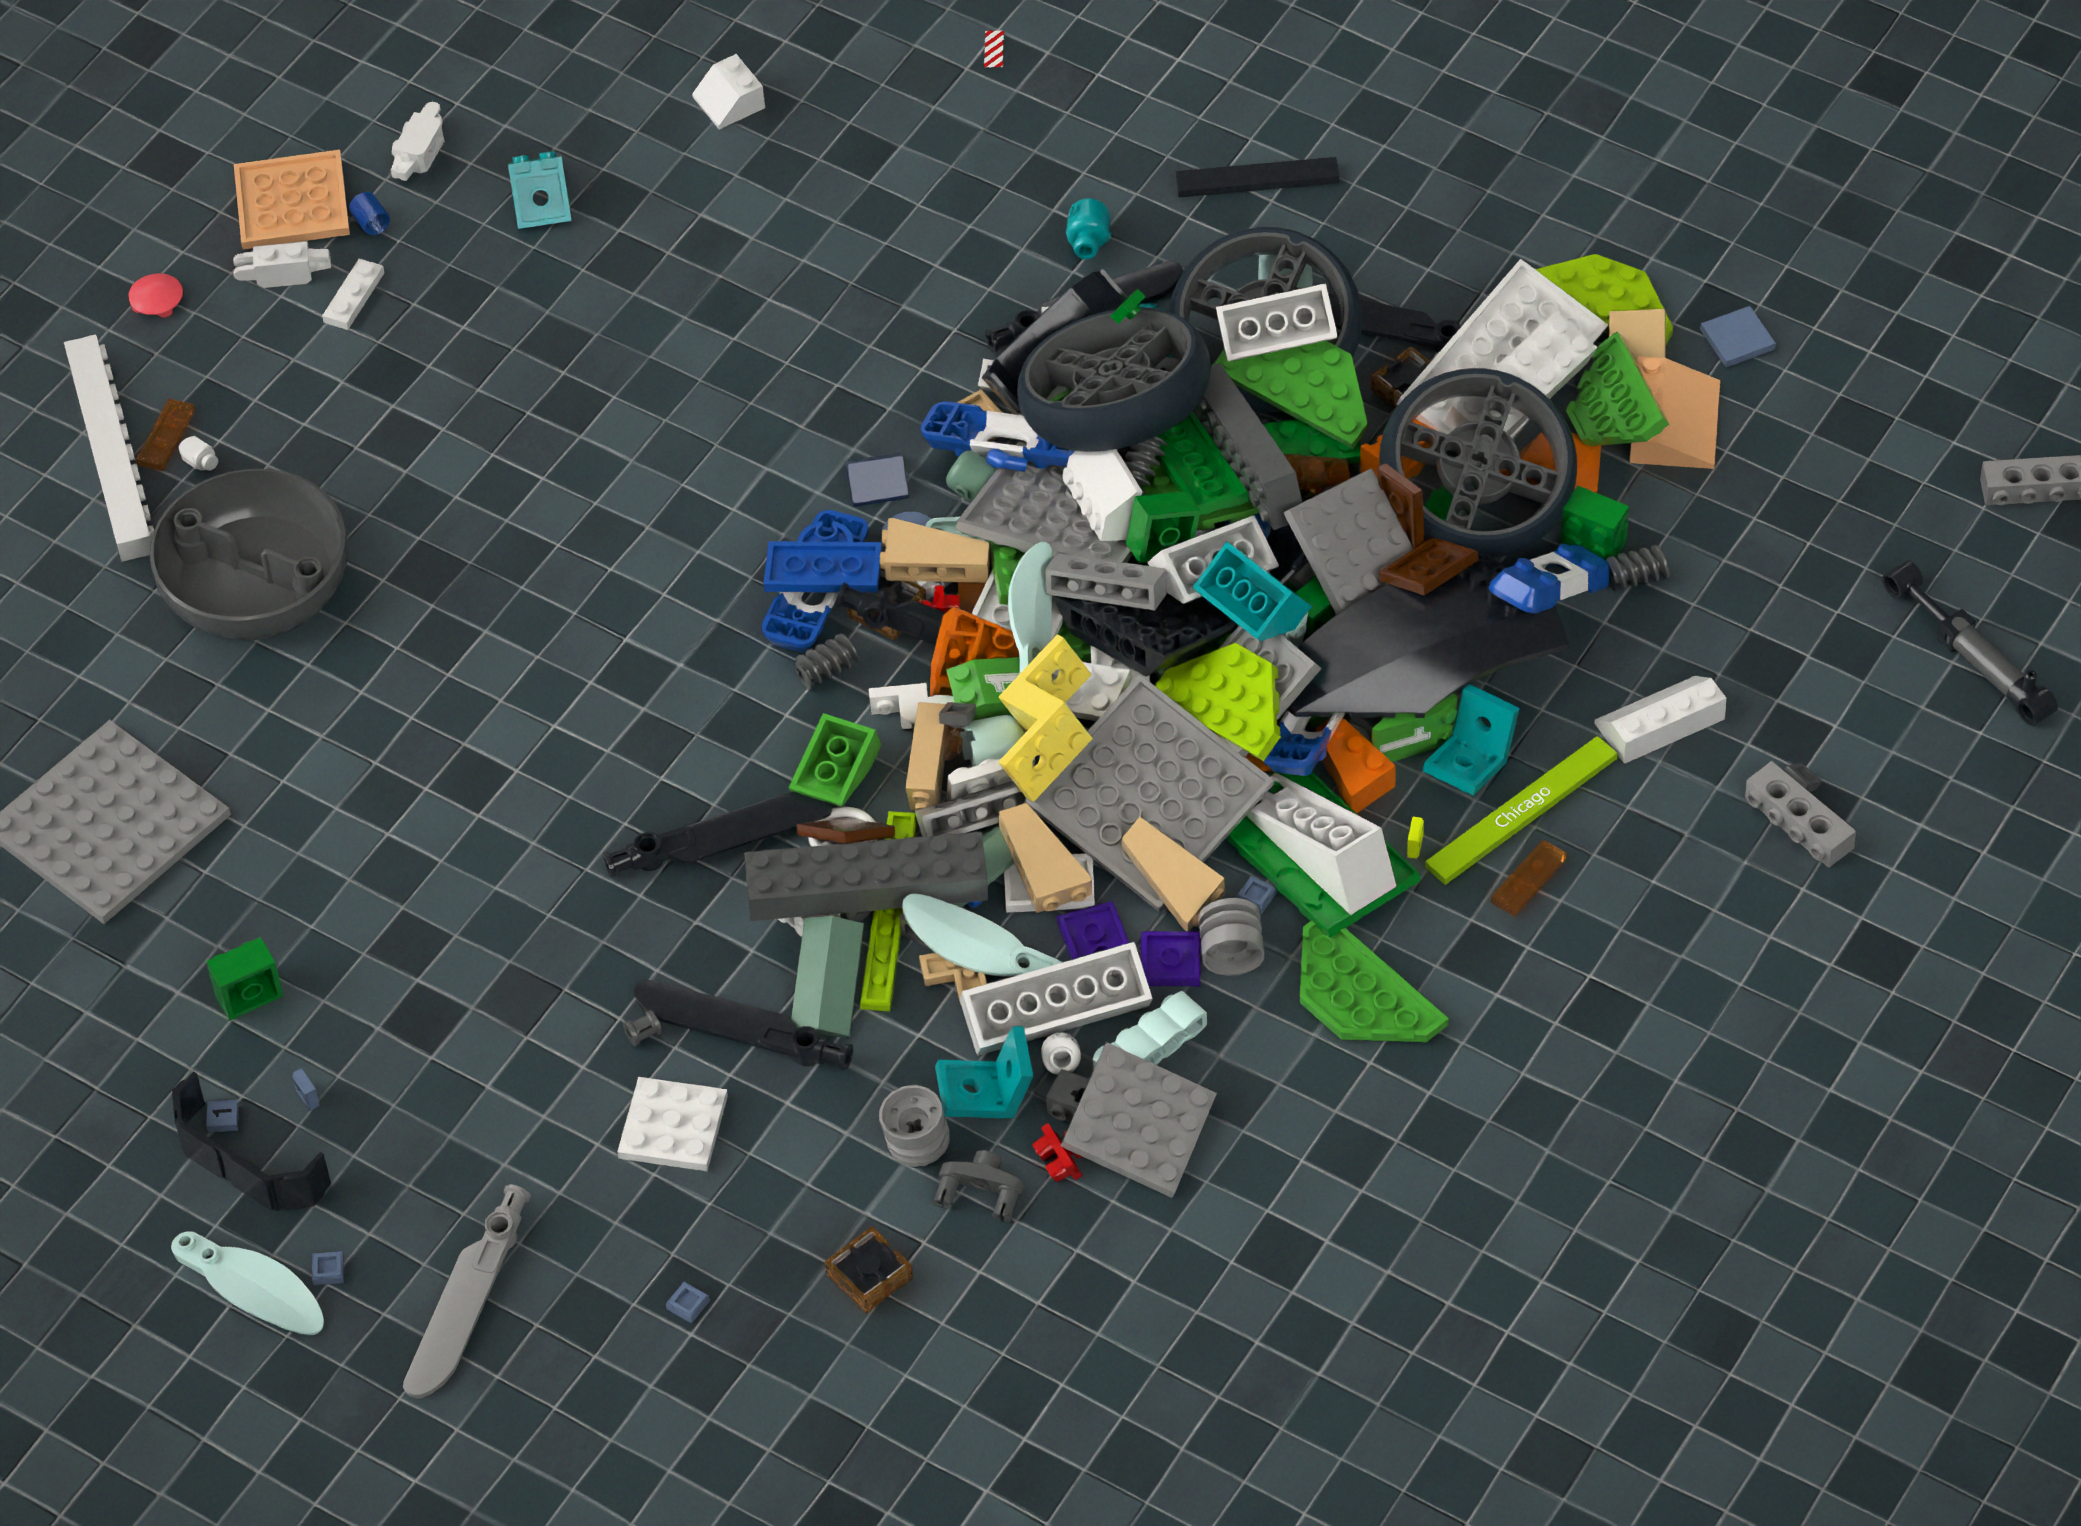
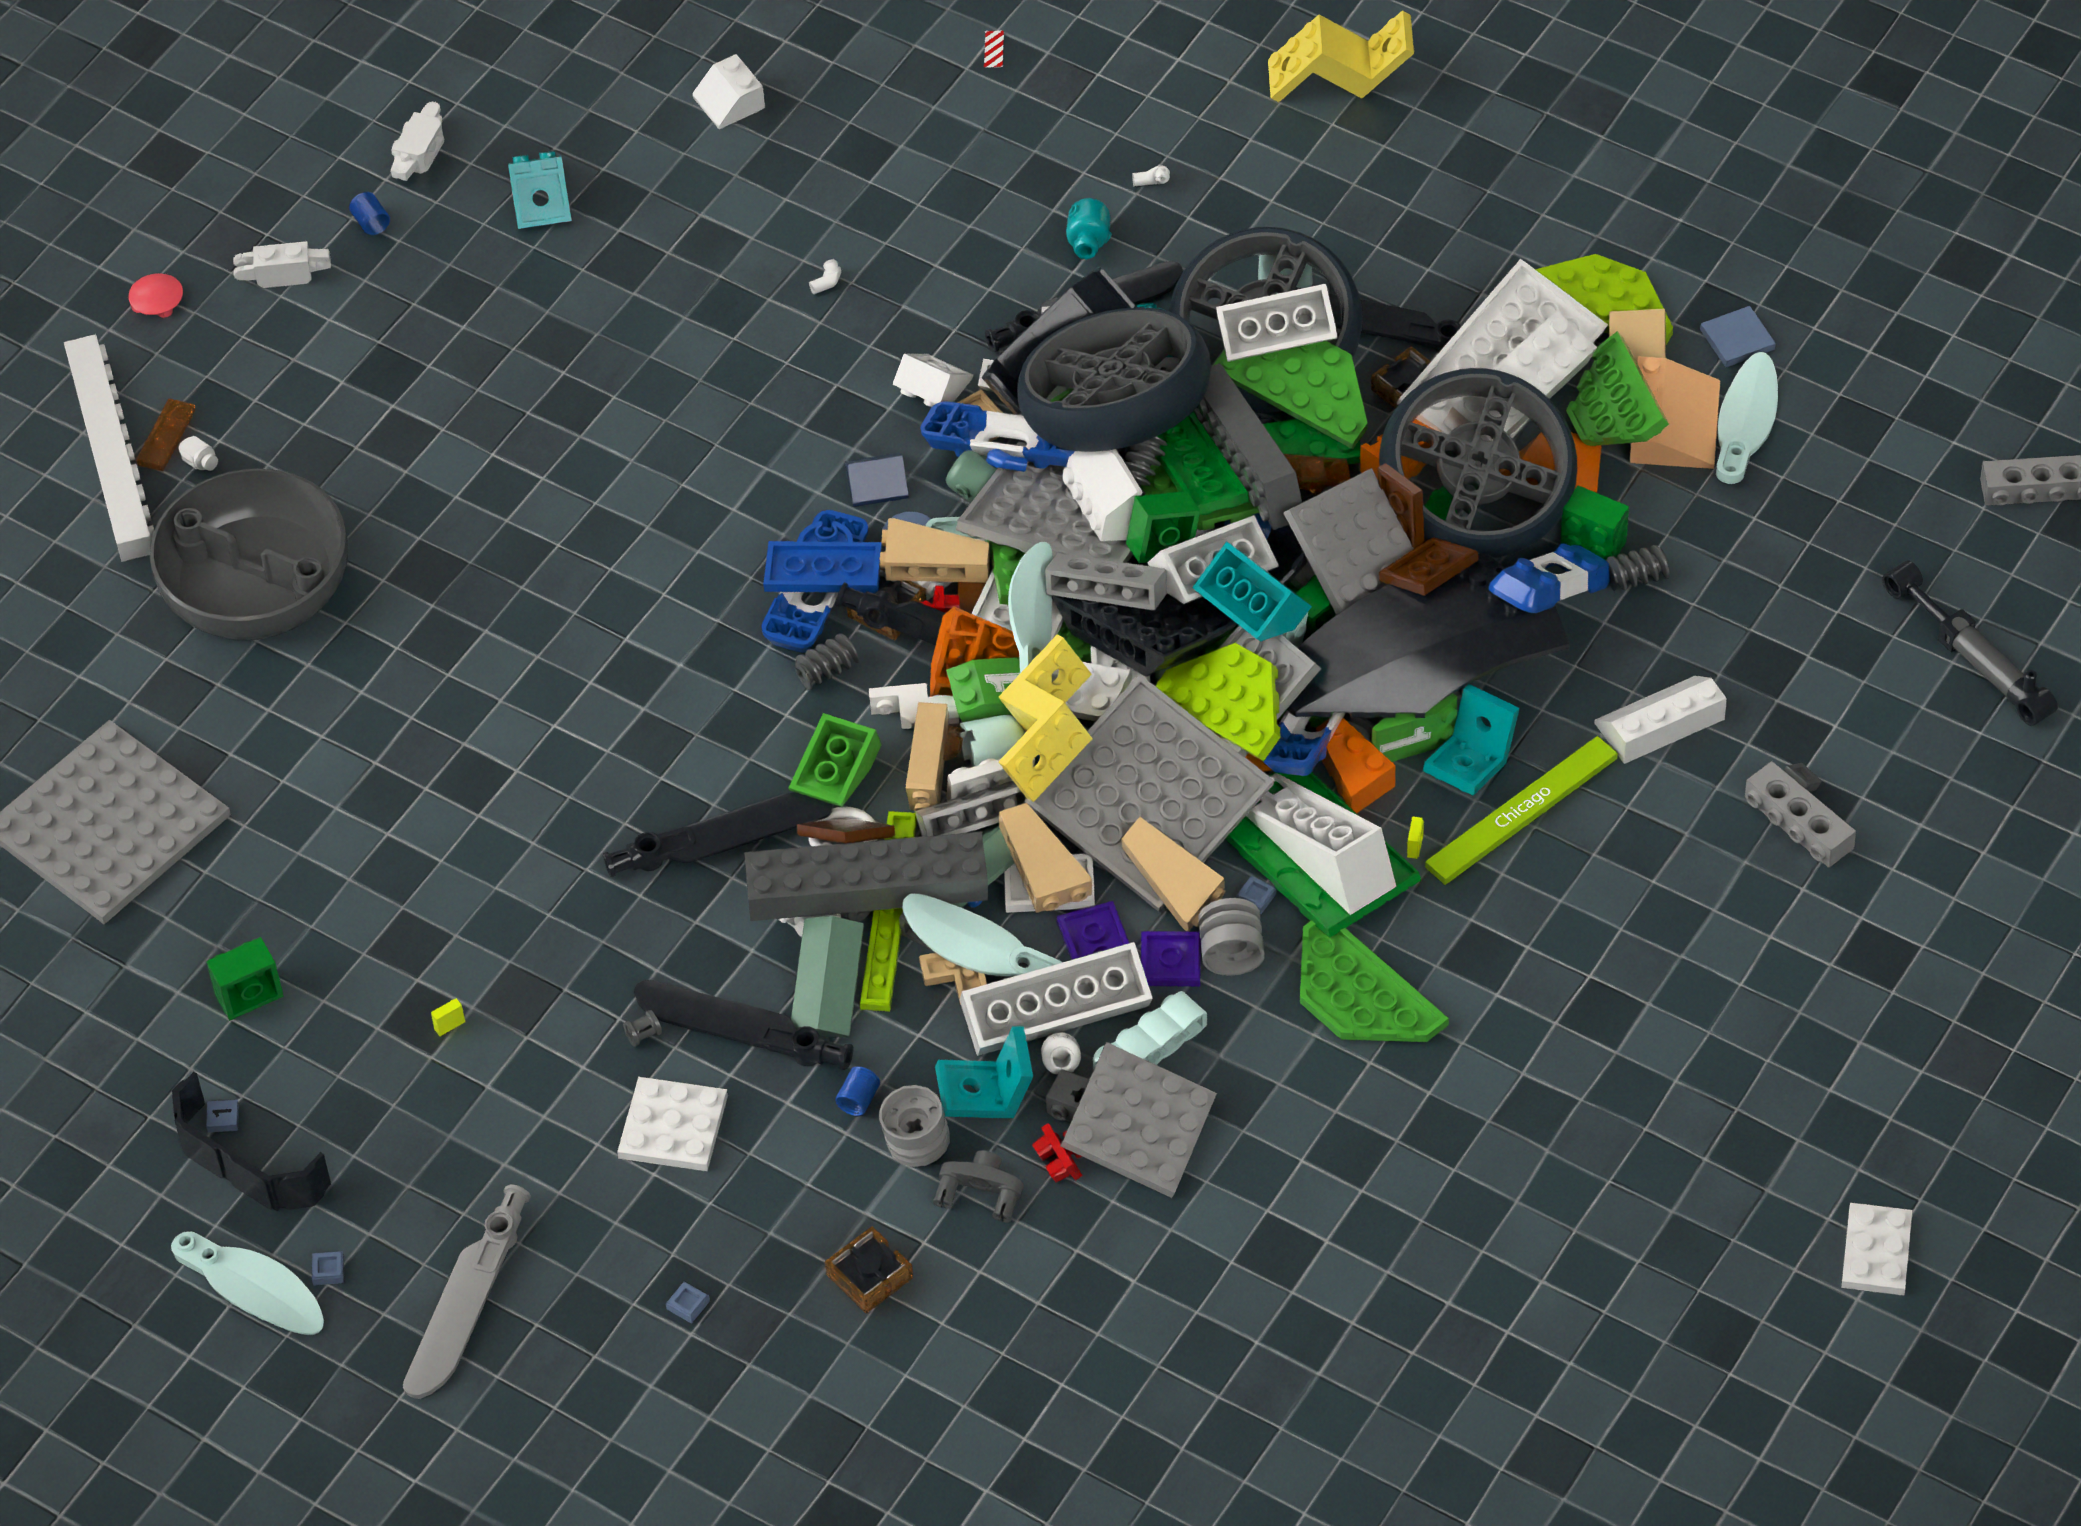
light nougat plate [234,150,350,250] -> none
sand blue tile [292,1068,320,1111] -> none
white plate [322,259,385,330] -> none
dark grey plate [939,702,976,728] -> none
green plate [1110,289,1146,324] -> none
black tile [1176,157,1339,197] -> none
clear orange tile [1491,839,1567,917] -> none
none -> neon yellow tile [431,998,465,1036]
none -> white arm [809,259,841,294]
none -> blue piece [835,1066,880,1116]
none -> white slope [893,354,973,407]
none -> white arm [1132,165,1170,186]
none -> light yellow bracket [1268,10,1414,102]
none -> light aqua plant [1716,352,1778,484]
none -> white plate [1841,1203,1912,1295]

